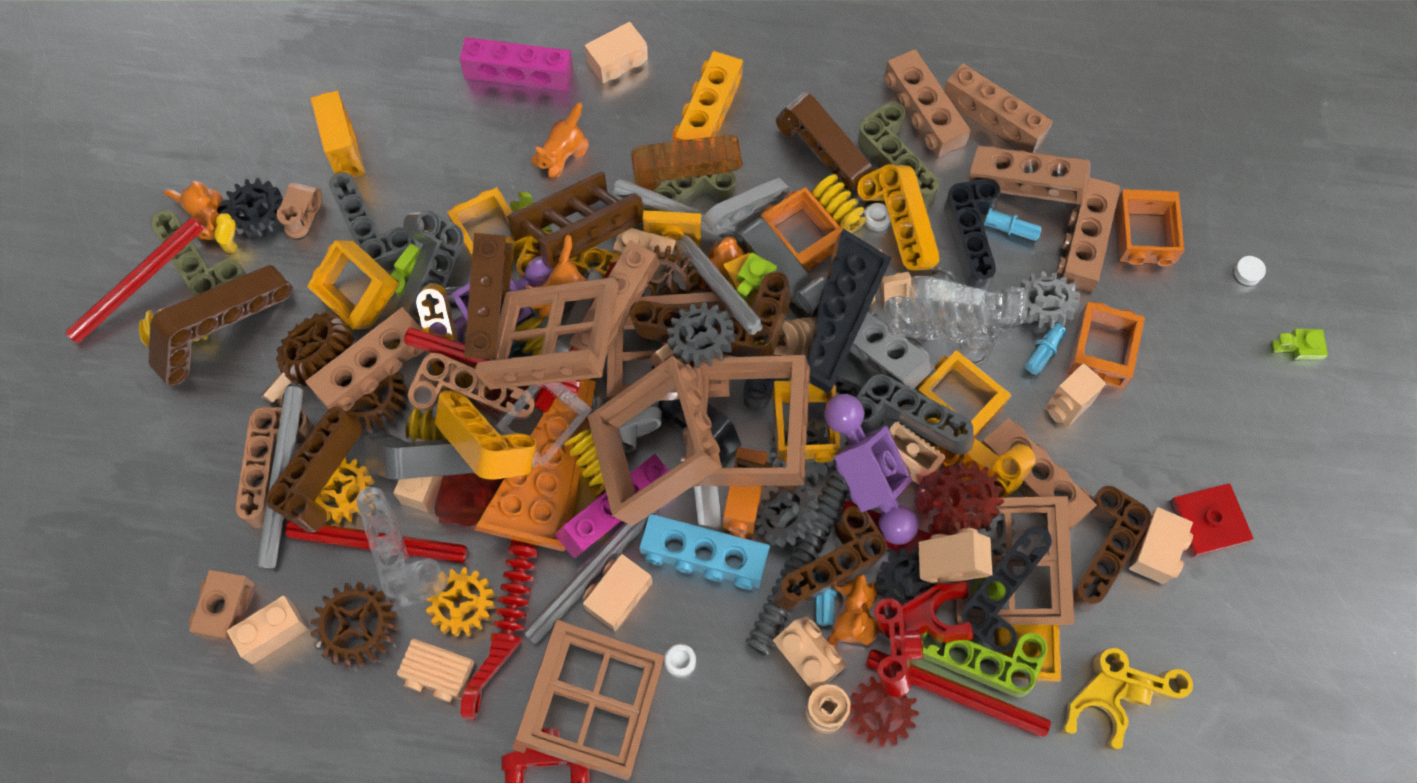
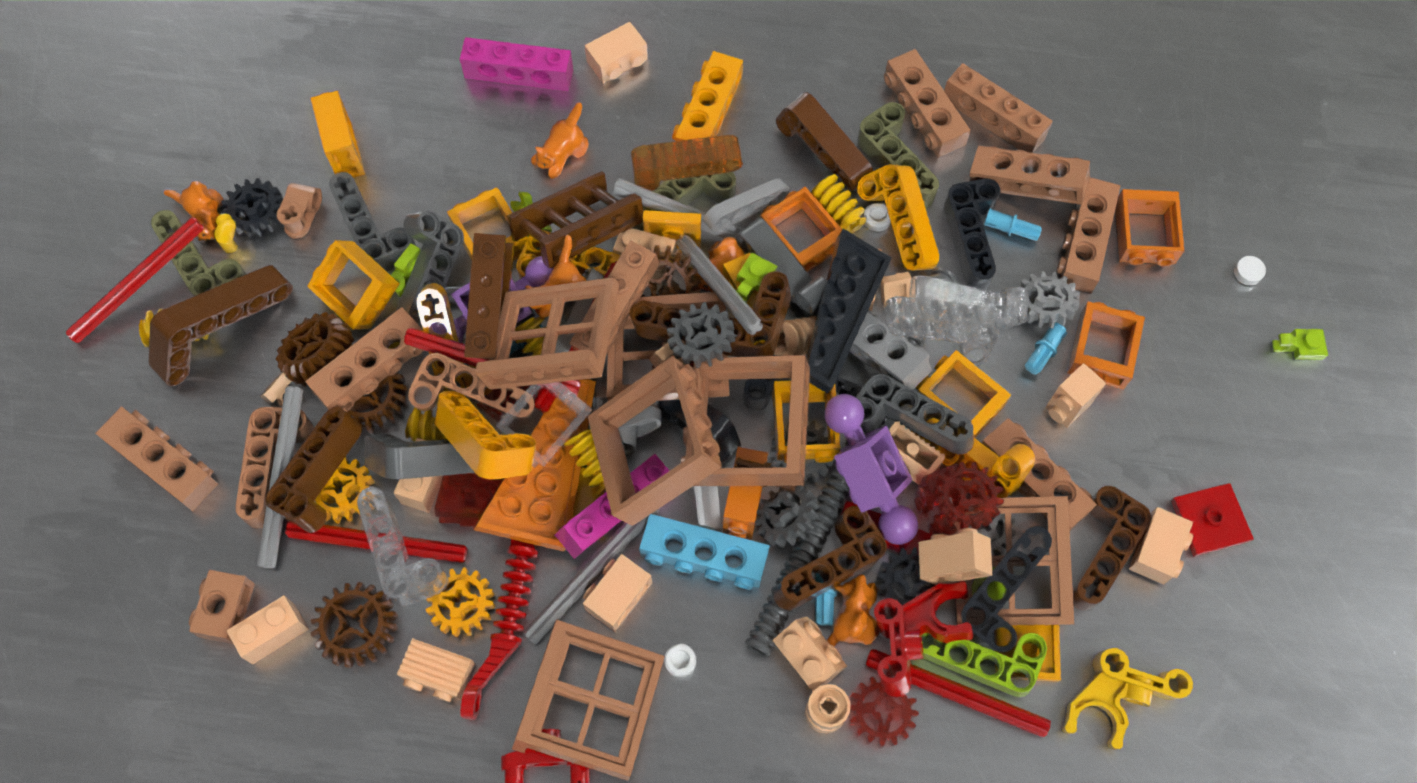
none -> nougat brick [95,406,218,512]

